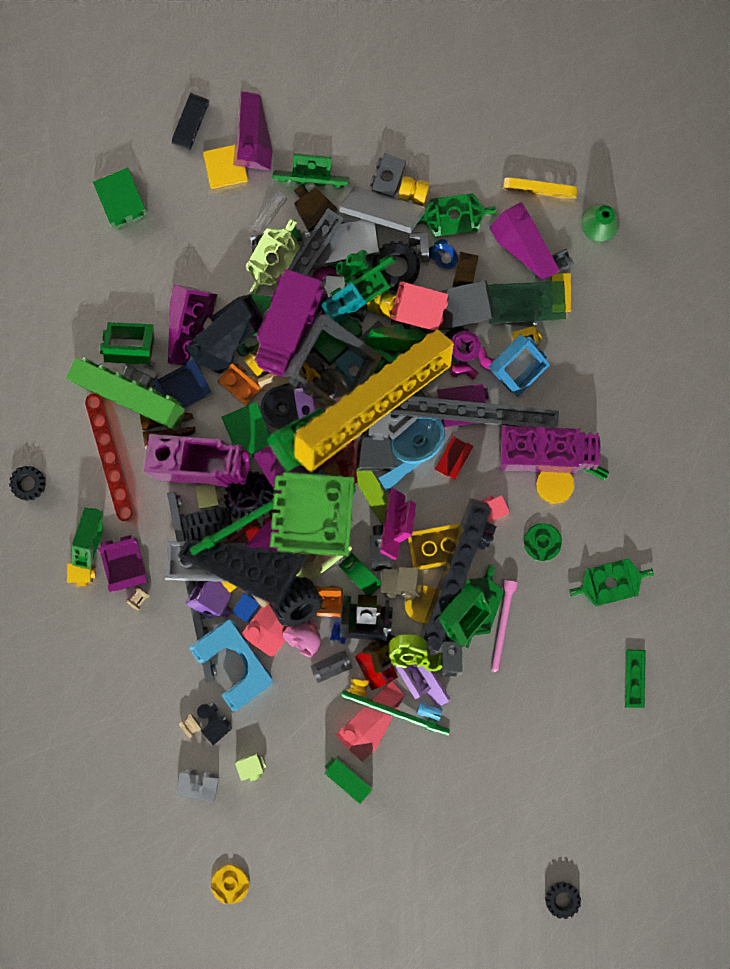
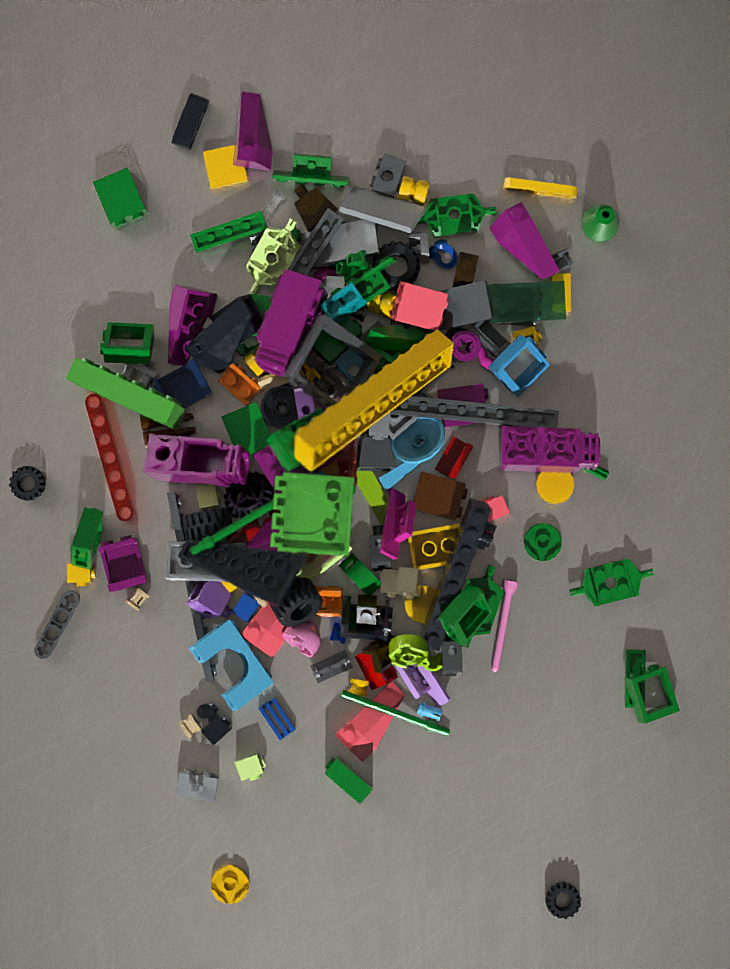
dark pink arm [450,363,479,380] -> none
none -> dark grey beam [34,591,80,659]
none -> green plate [190,211,268,253]
none -> blue tile [258,697,296,740]
none -> reddish brown brick [413,471,468,521]
none -> dark grey hinge [470,320,511,359]
none -> green window [624,664,680,724]

